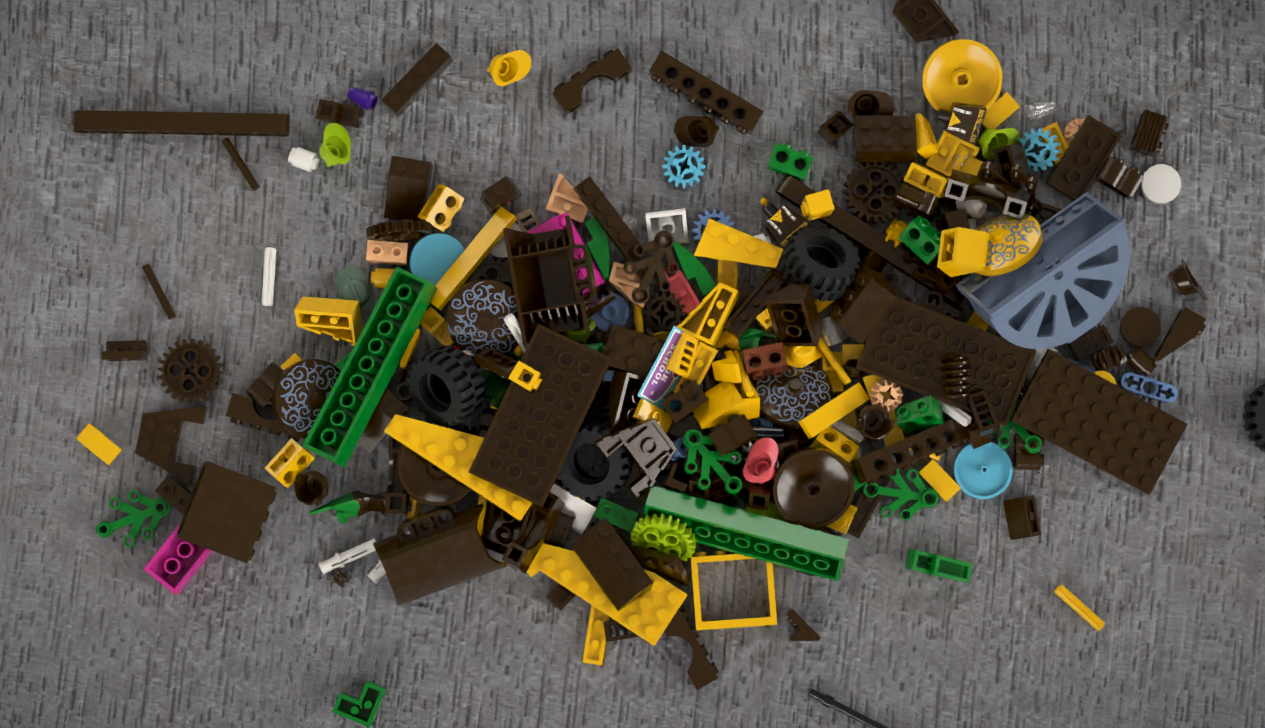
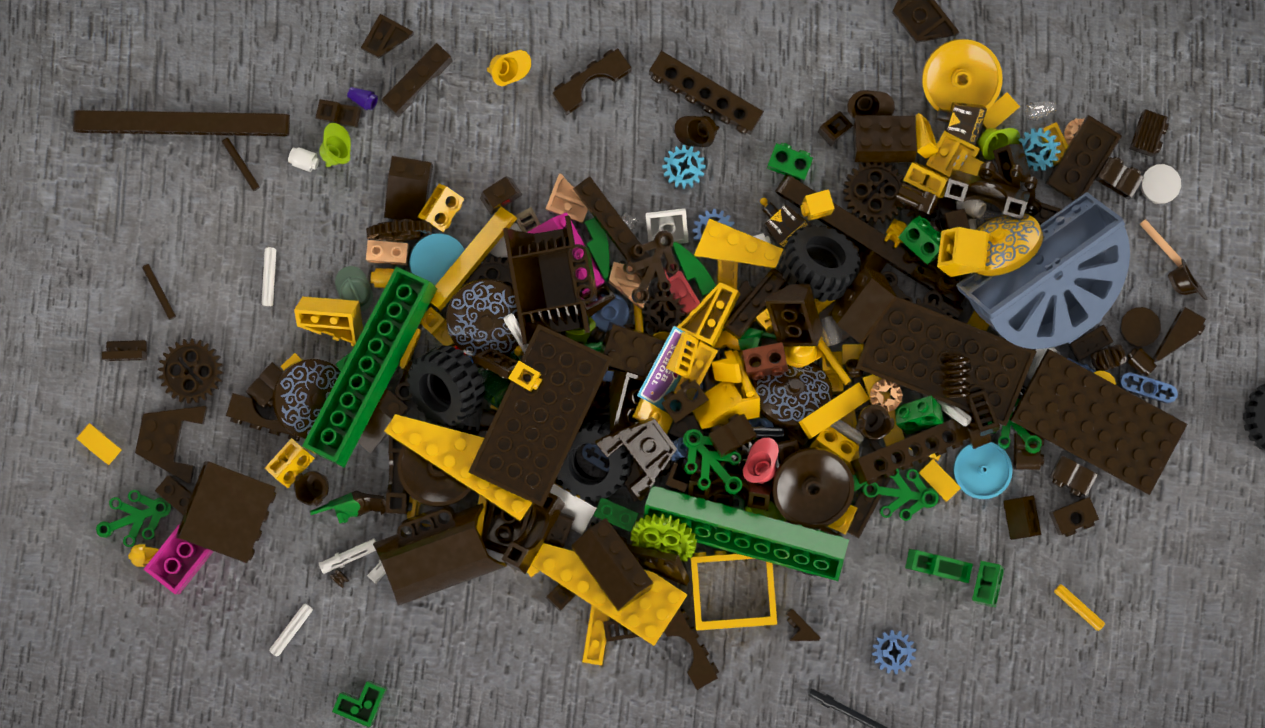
none -> yellow piece [128,544,159,567]
none -> white axle [269,604,313,656]
none -> dark brown wing [361,14,414,59]
none -> medium blue beam [582,443,610,472]
none -> medium blue gear [871,630,916,674]
none -> green brick [972,561,1005,608]
none -> dark brown brick [1049,456,1098,498]
none -> dark brown brick [1049,497,1099,537]
none -> light nougat bar [1140,219,1182,267]

